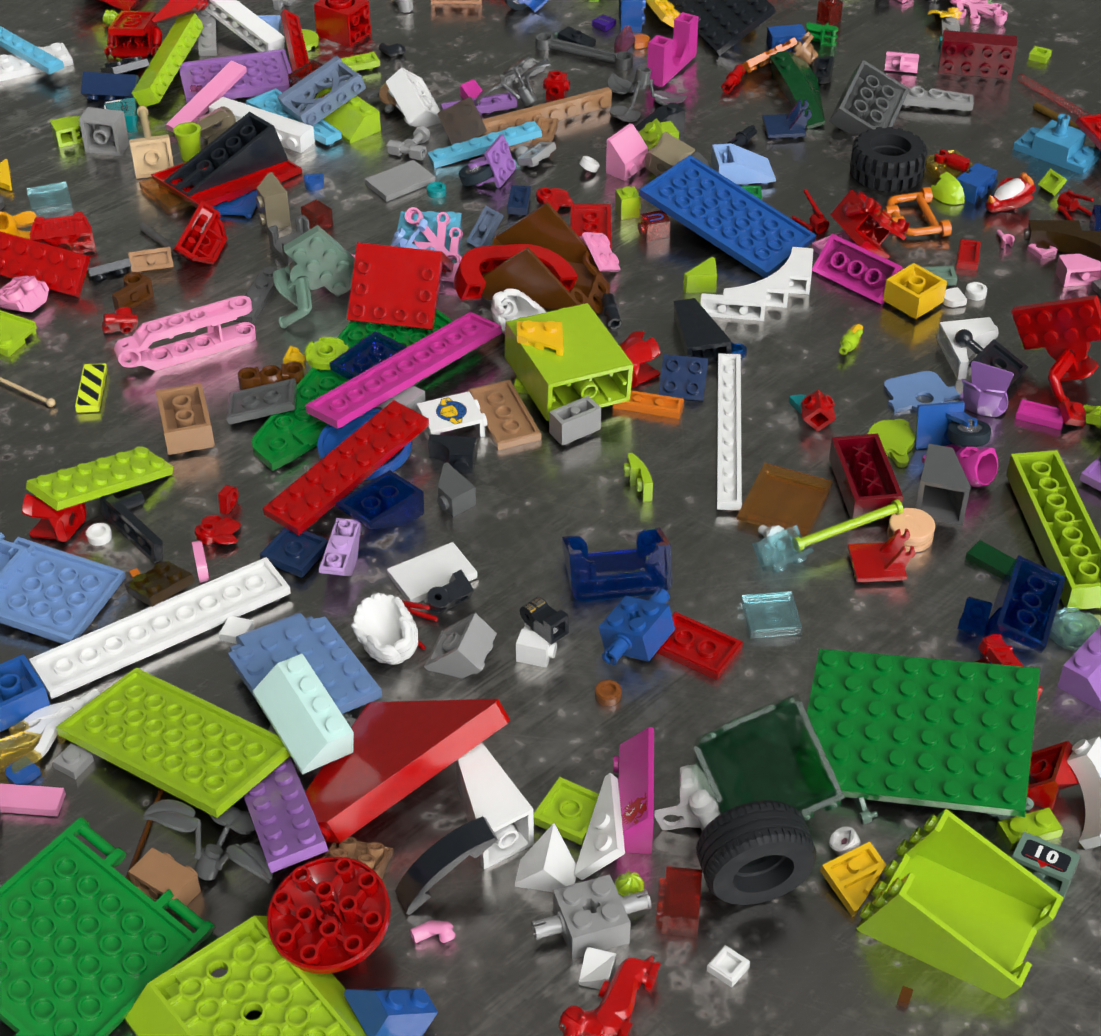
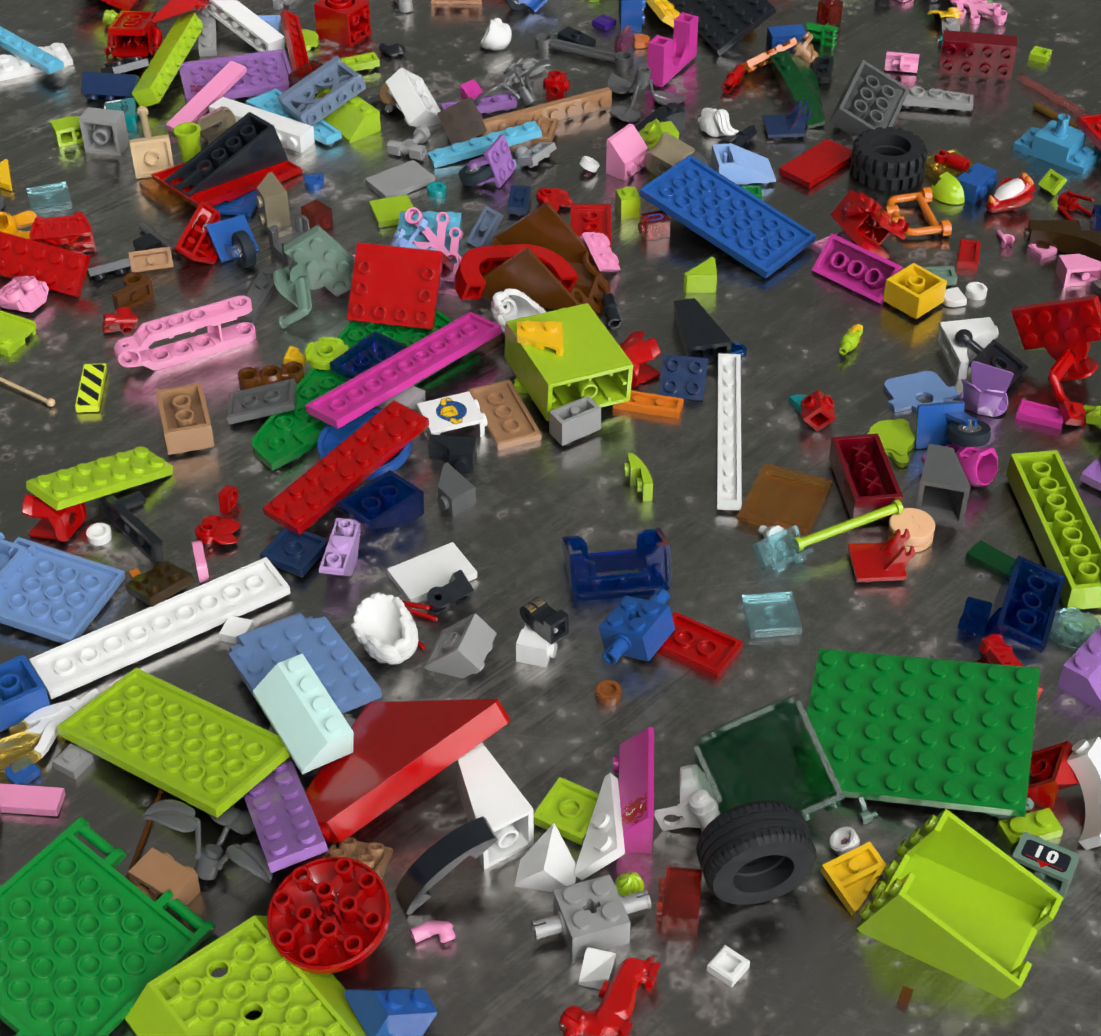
white arch [701,247,813,321] -> none
red plant [791,189,830,234] -> none
none -> black tile [133,233,162,251]
none -> blue plate [205,214,260,268]
none -> lime tile [369,194,413,228]
none -> white piece [479,18,512,51]
none -> white hair [698,108,739,137]
none -> red tile [779,139,852,189]

